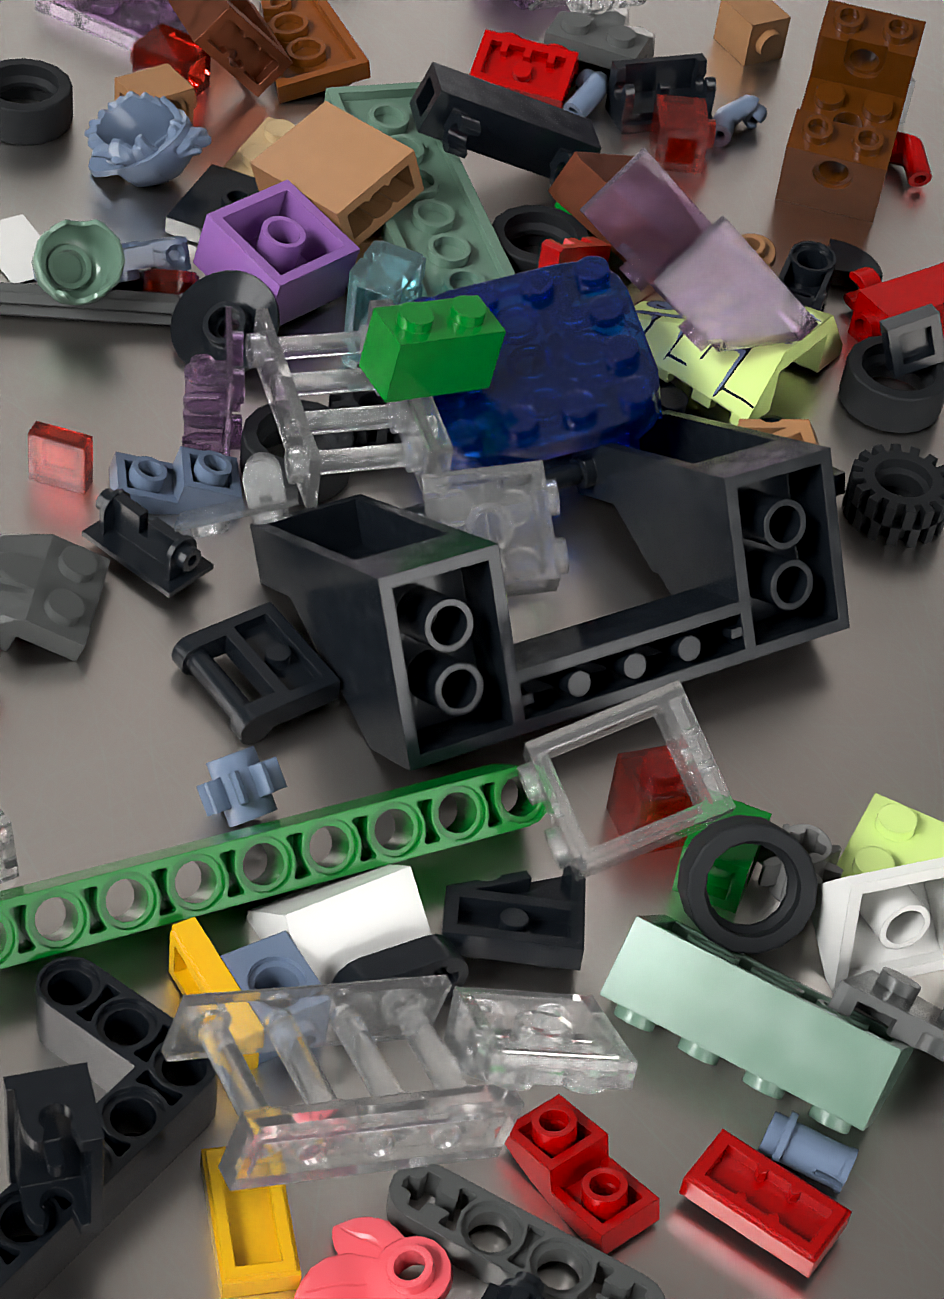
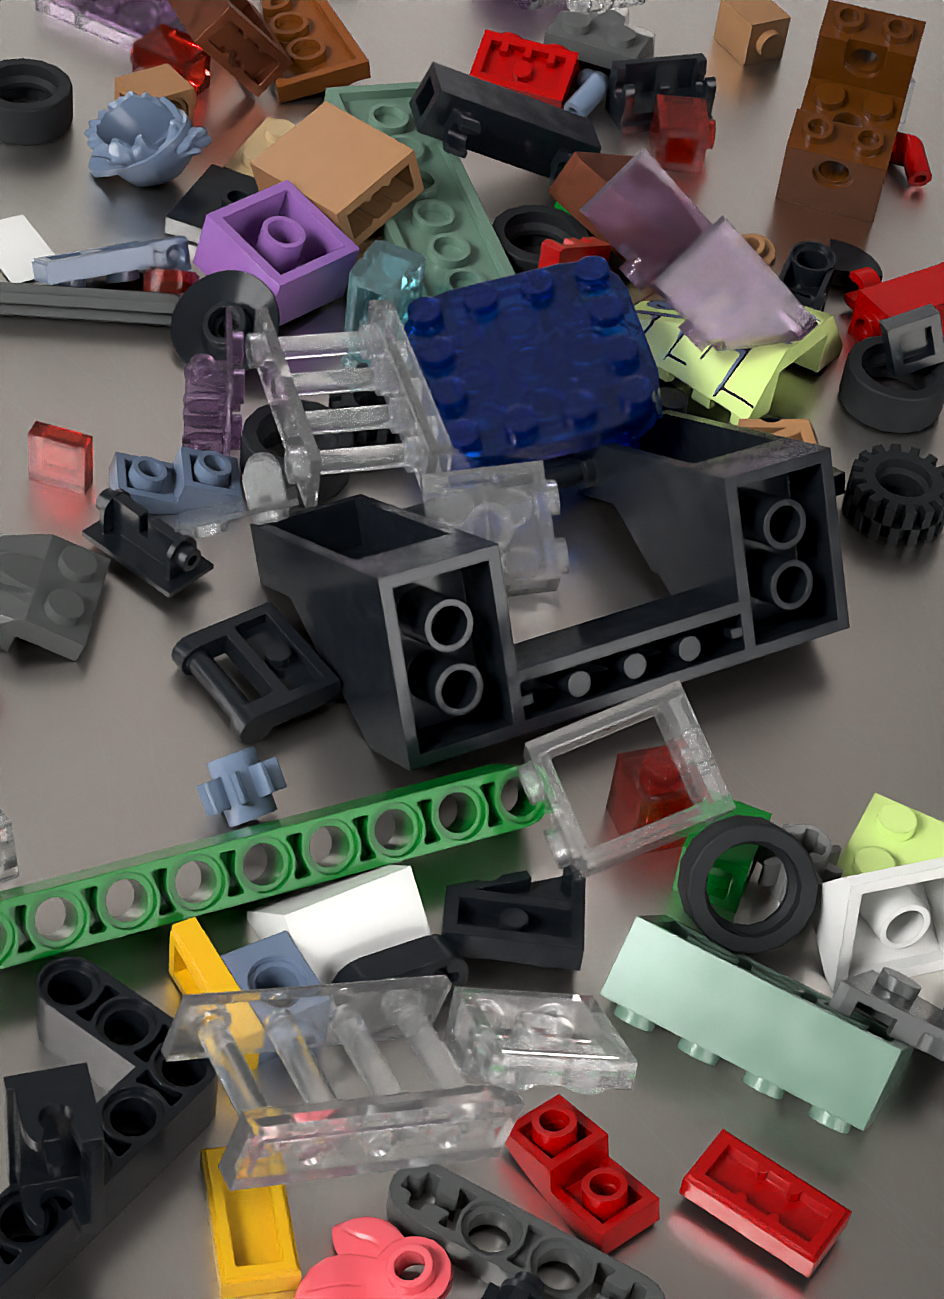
sand green hair [31,219,126,306] -> none
green brick [359,295,506,403] -> none
sand blue arm [707,94,767,147] -> none
sand blue pin [757,1111,859,1194] -> none

